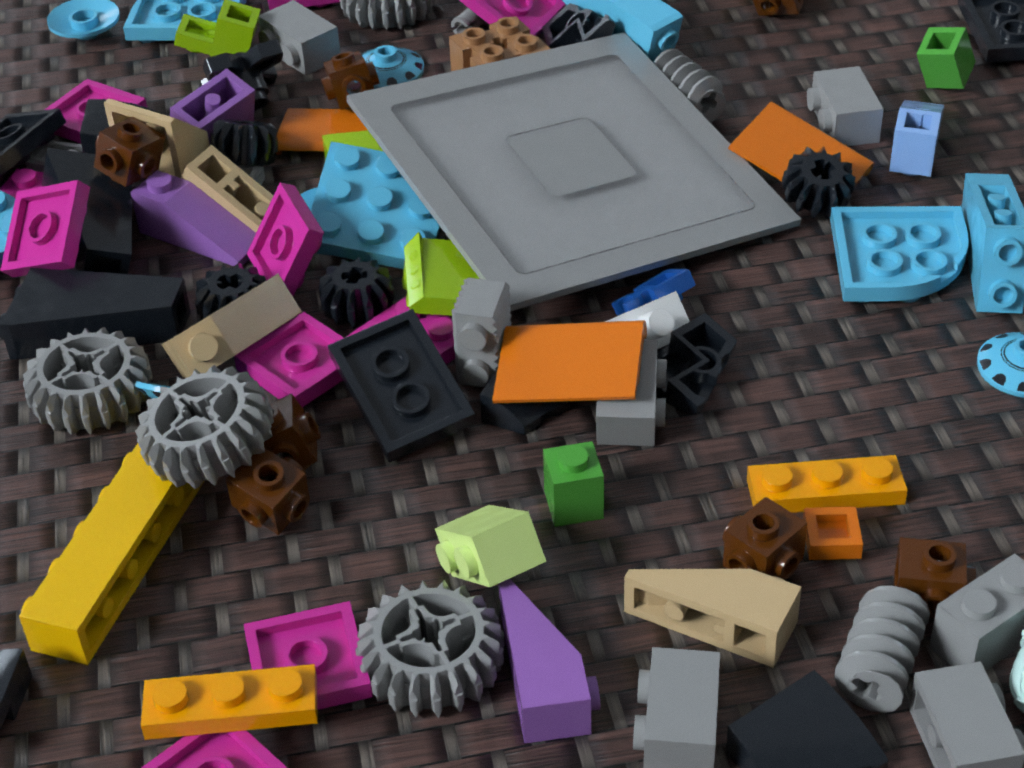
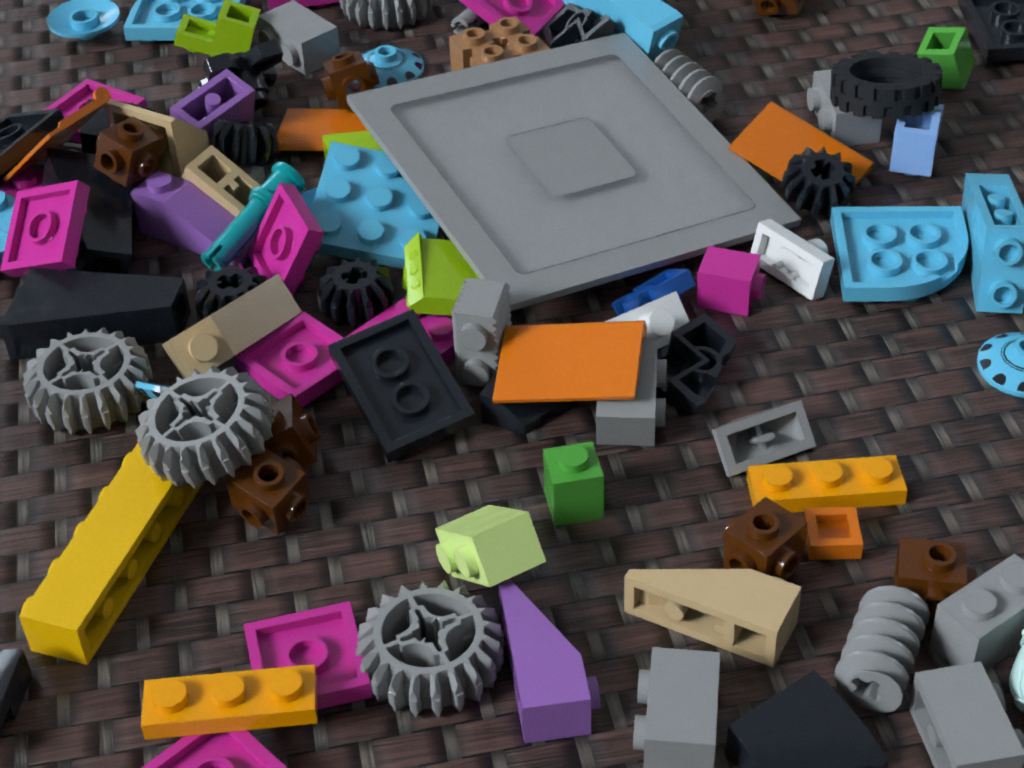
none -> orange piece [3,87,111,182]
none -> teal pin [201,161,306,271]
none -> dark pink brick [696,246,766,317]
none -> light grey slope [712,400,816,477]
none -> white tile [750,219,835,301]
none -> black tyre [830,51,943,119]

